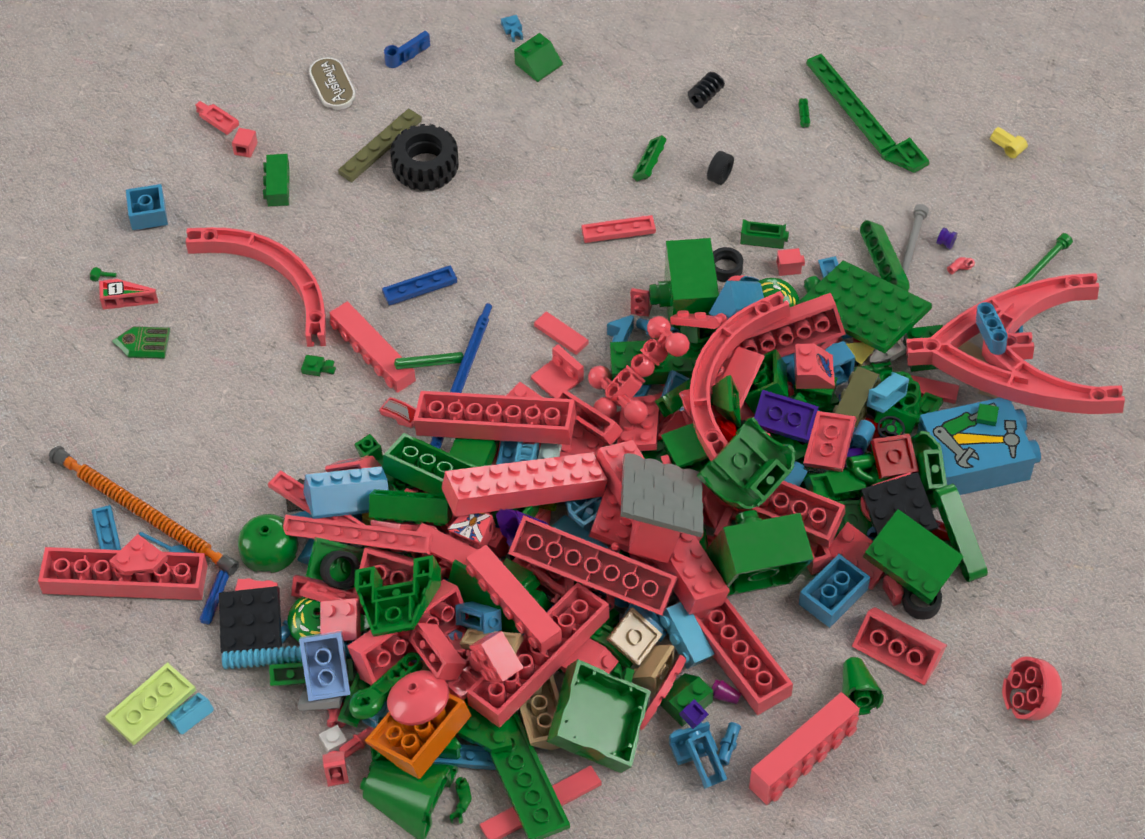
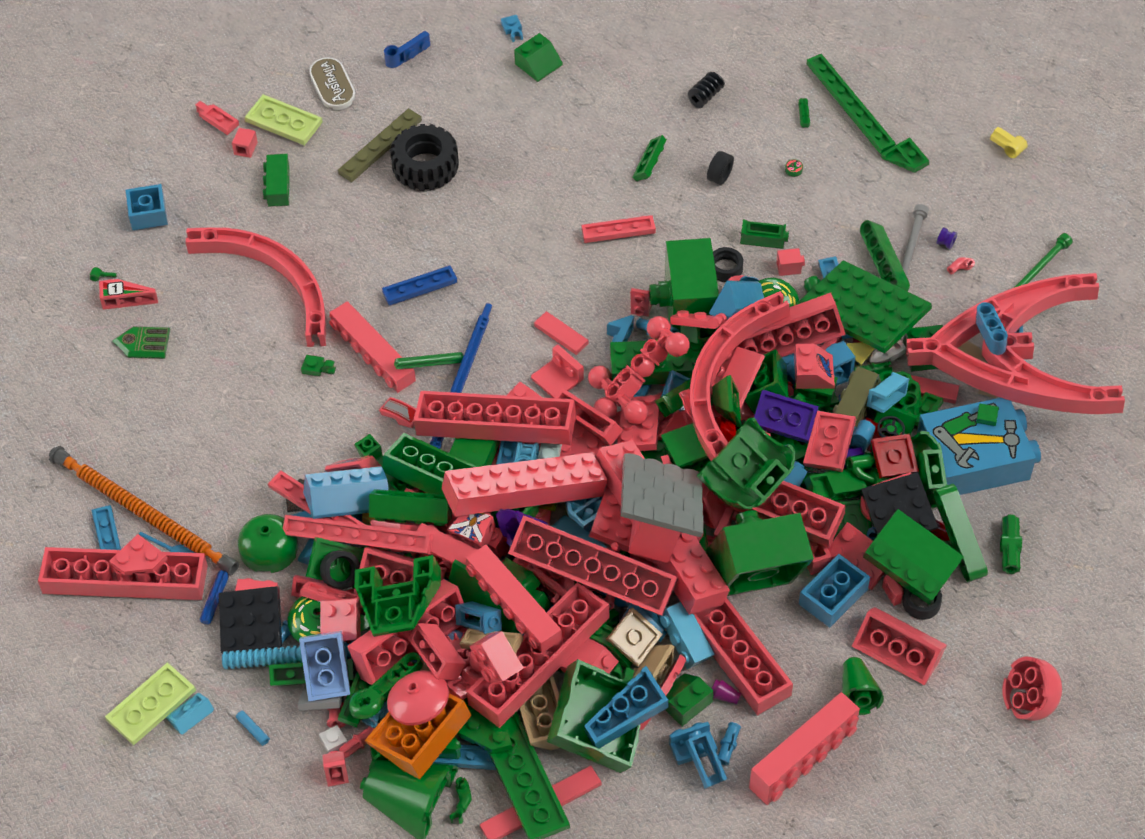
dark purple plate [679,699,709,729] -> none
none -> dark azure piece [236,710,270,746]
none -> yellowish green plate [245,94,323,146]
none -> dark azure wedge [584,666,668,749]
none -> tile [785,159,803,177]
none -> green piece [1000,514,1022,574]

